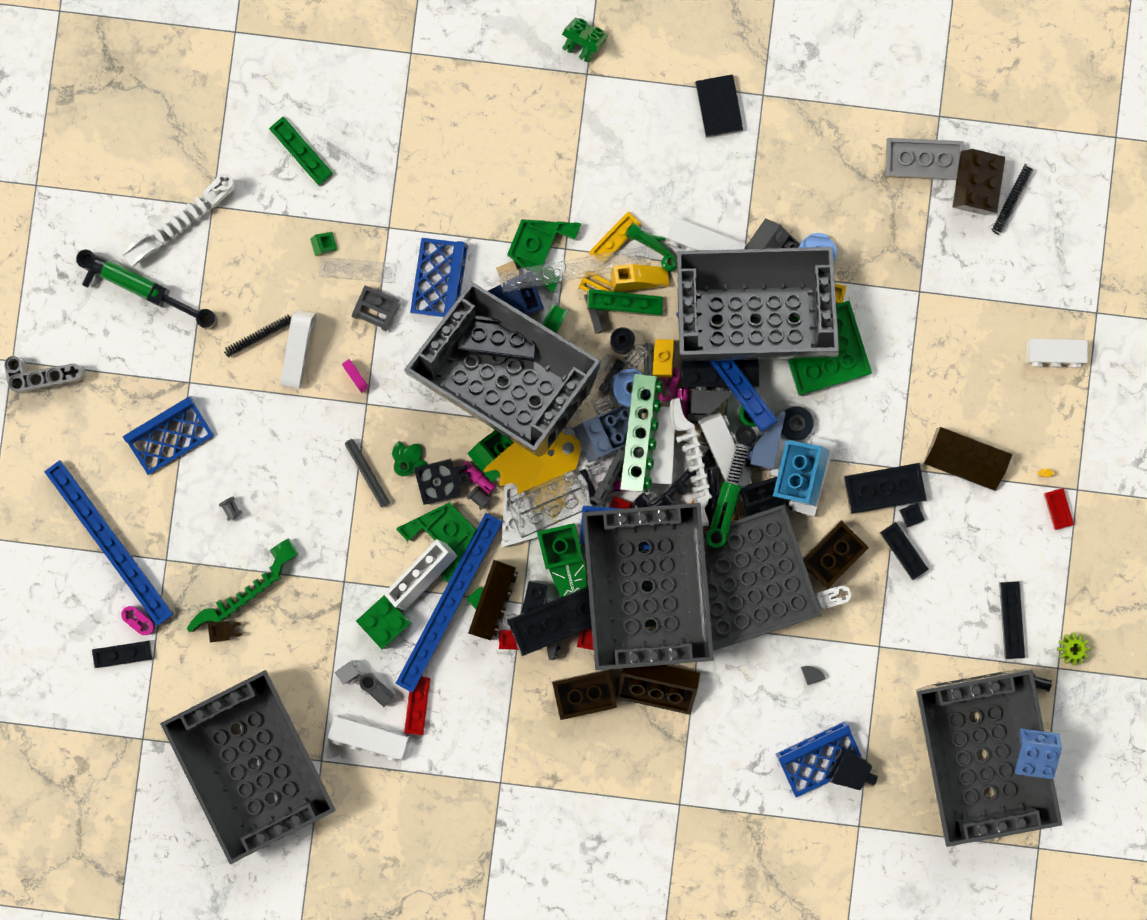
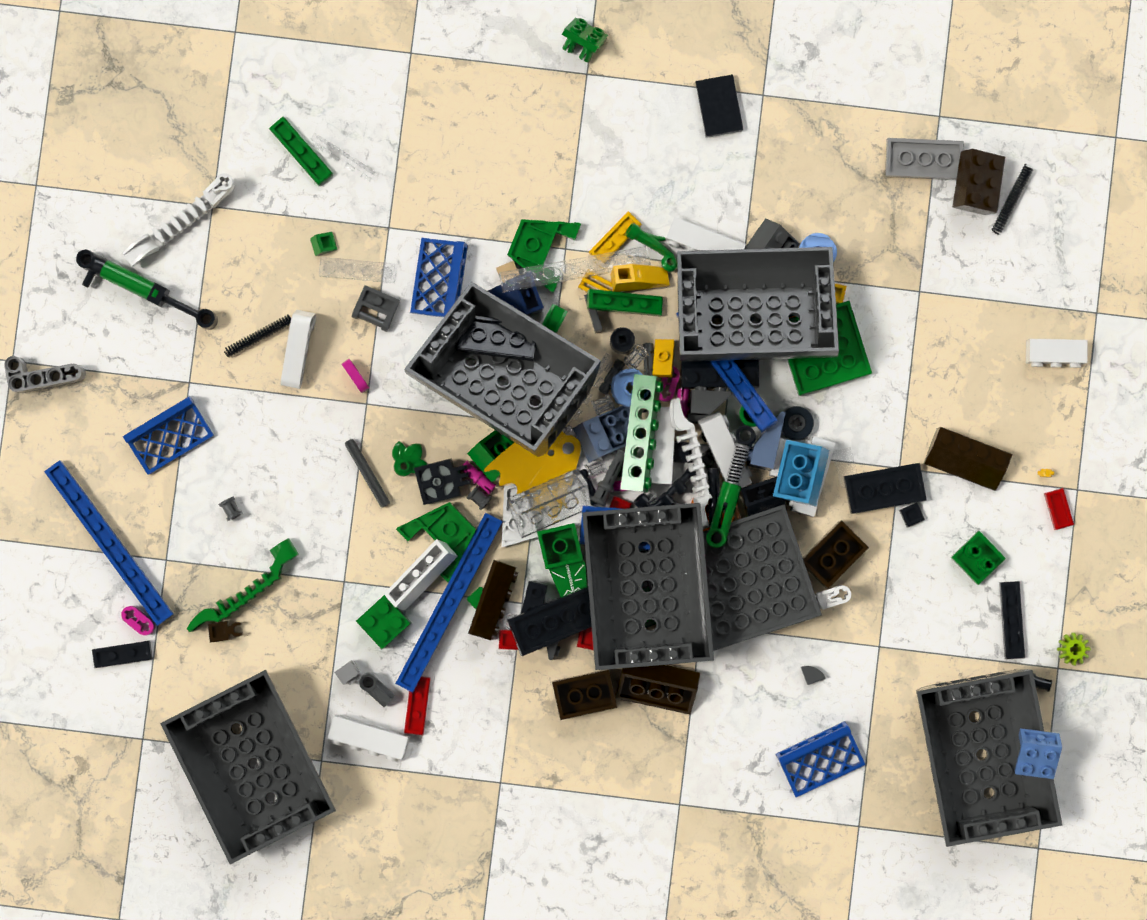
black torso [828,745,878,790] -> none
black plate [879,522,929,580] -> none
none -> black plate [673,443,693,463]
none -> green plate [950,531,1006,585]

